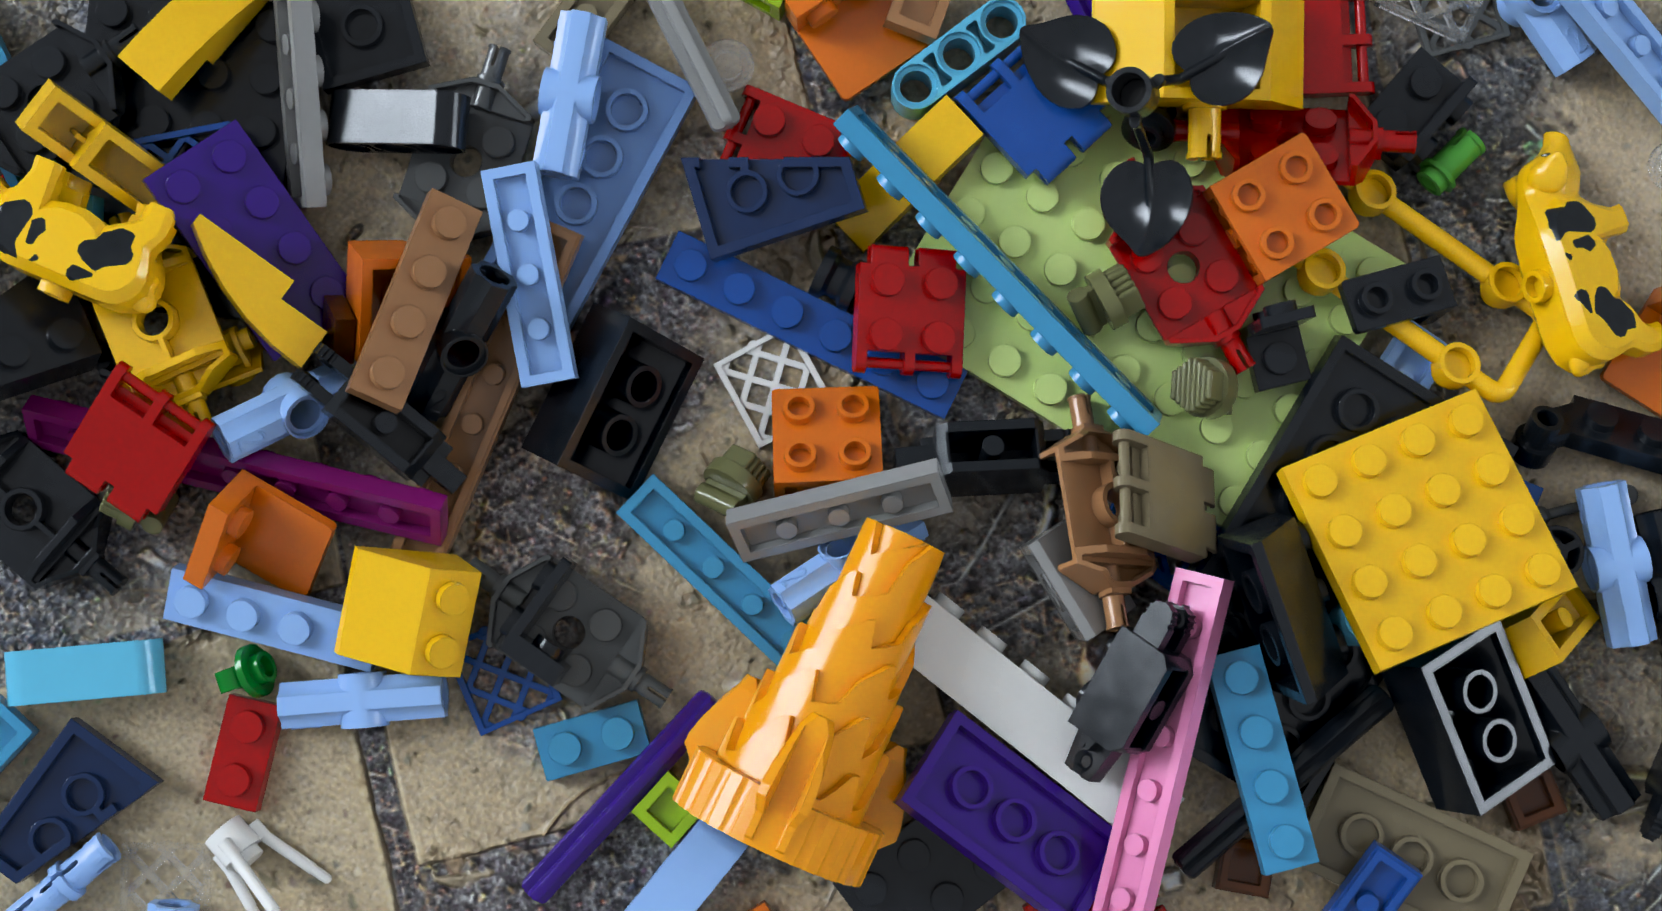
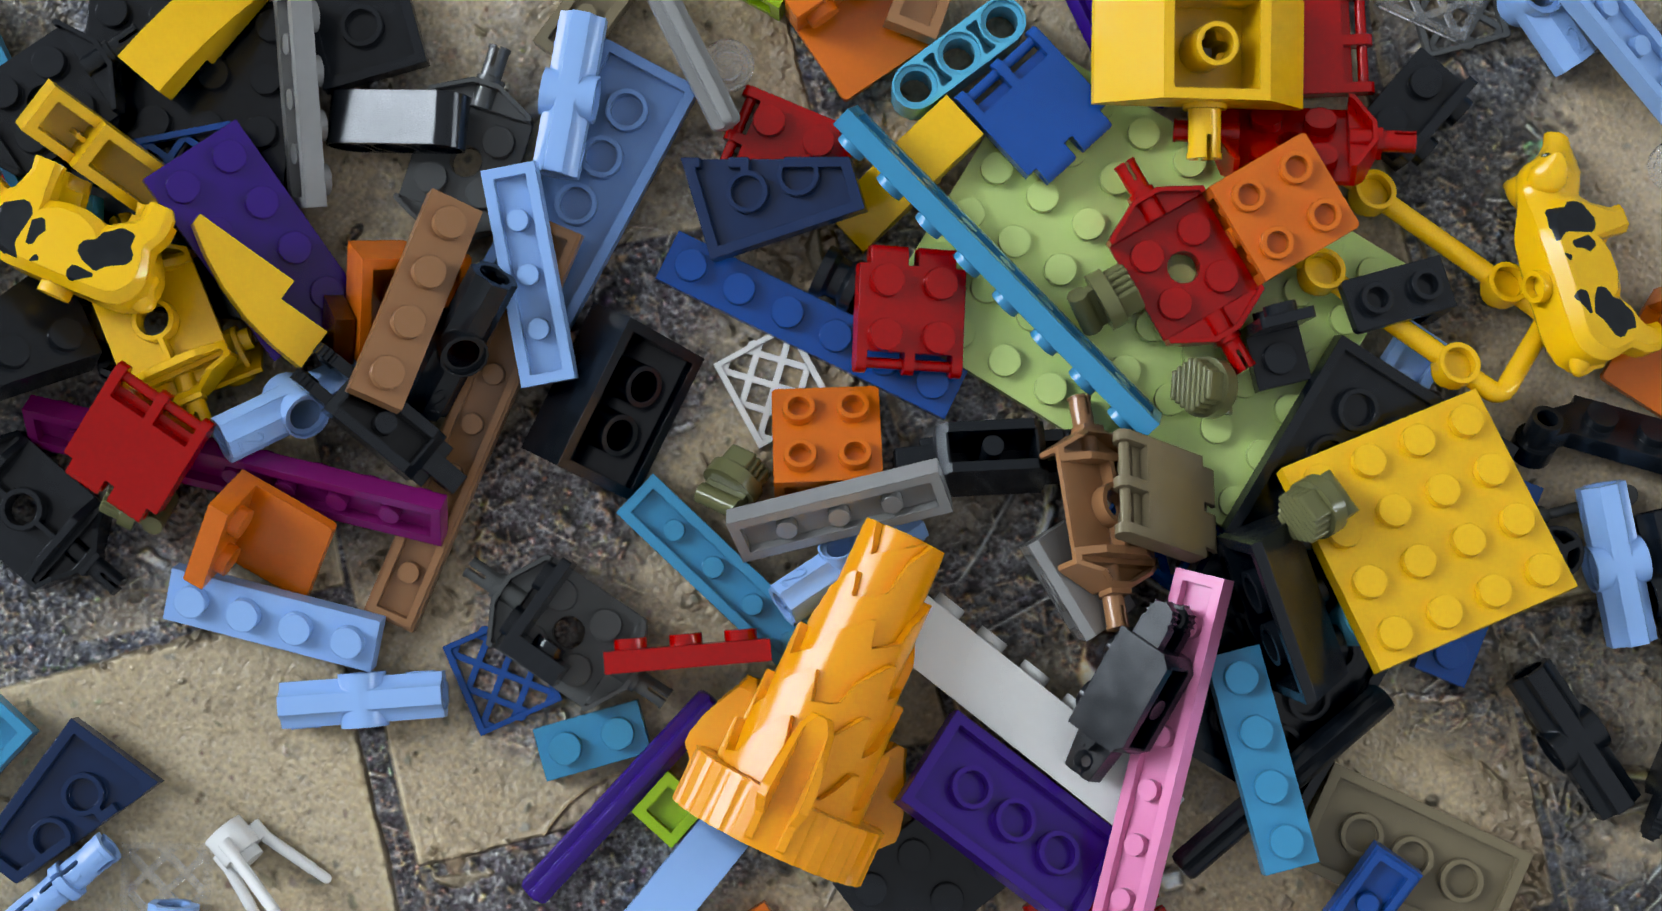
medium azure beam [4,638,167,707] -> none
red plate [203,693,281,813] -> none
green plate [215,644,277,698] -> none
yellow slope [334,546,482,678] -> none
black plant [1020,12,1274,257] -> none
black plate [1121,107,1177,152] -> none
reddish brown tile [1212,837,1273,899] -> none
black slope [1381,621,1557,816] -> none
bright green pin [1416,127,1486,196] -> none
yellow slope [1501,587,1599,680] -> none
reddish brown tile [1501,768,1568,831] -> none
none -> red plate [603,628,772,675]
none -> olive piece [1278,470,1359,543]

